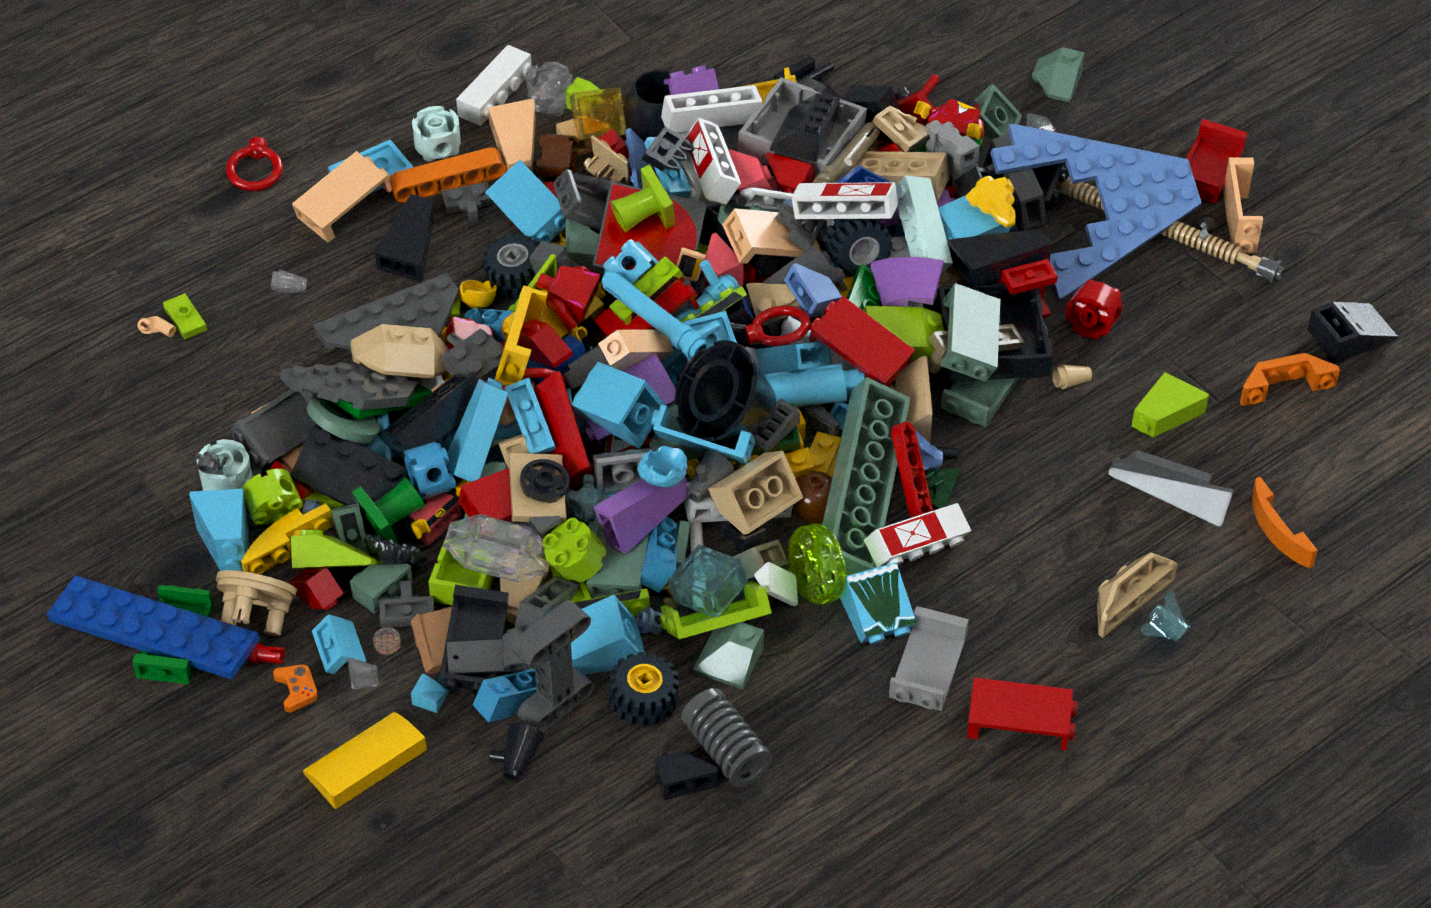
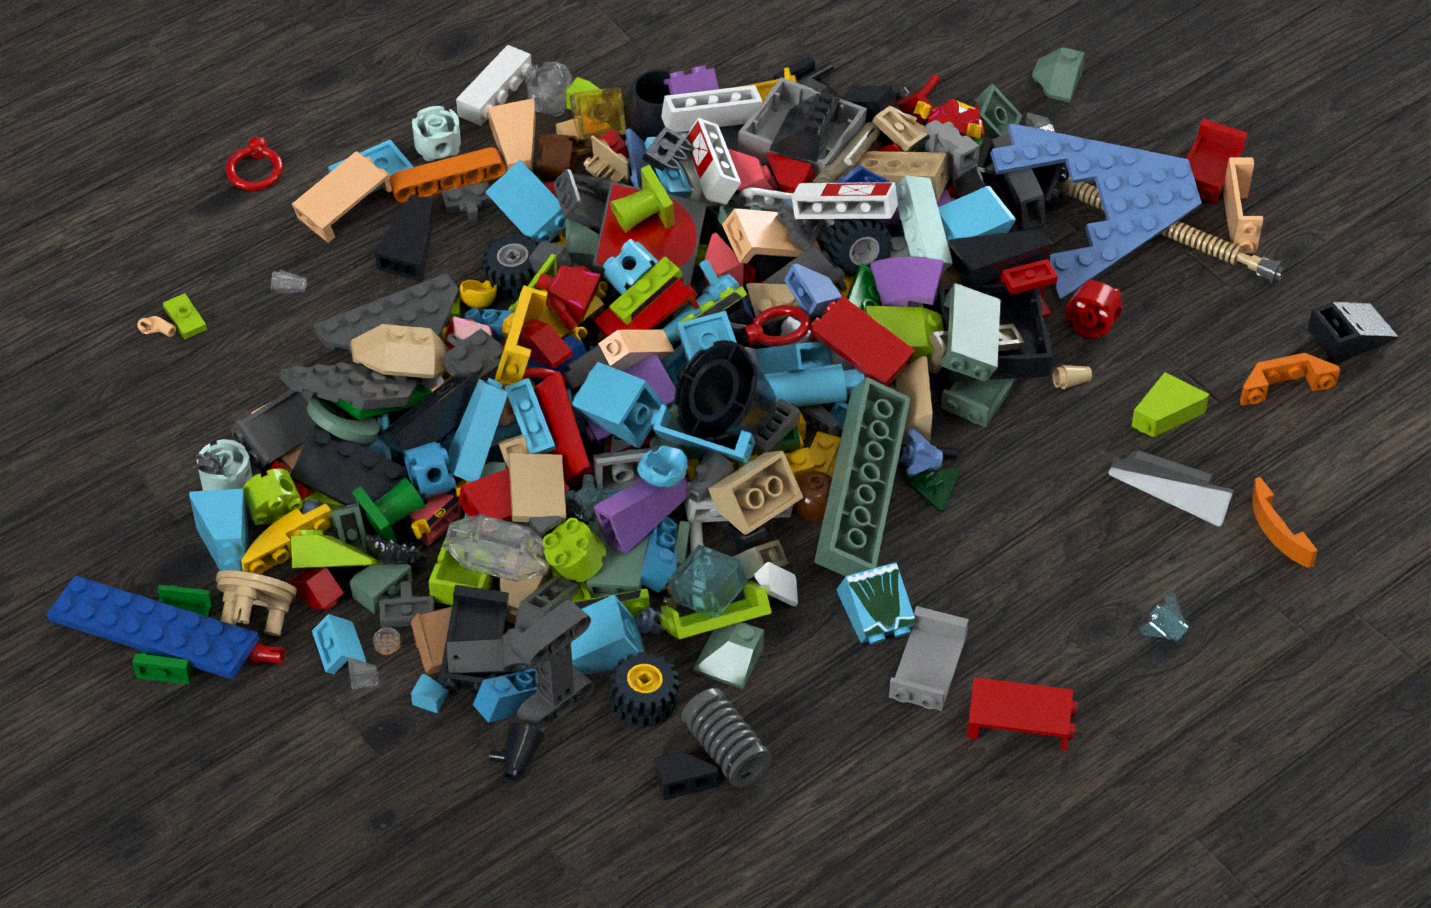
orange piece [273,665,318,713] -> none
yellow slope [303,712,427,810] -> none
black wheel [520,459,570,503] -> none
medium azure cylinder [602,271,720,359] -> none
slope [676,248,706,281] -> none
clear neon green wedge [788,523,846,605] -> none
white brick [864,503,971,567] -> none
red beam [891,421,933,518] -> none
yellow rock [965,176,1015,228] -> none
tan wedge [1097,552,1178,638] -> none
black hinge [1196,215,1216,240] -> none

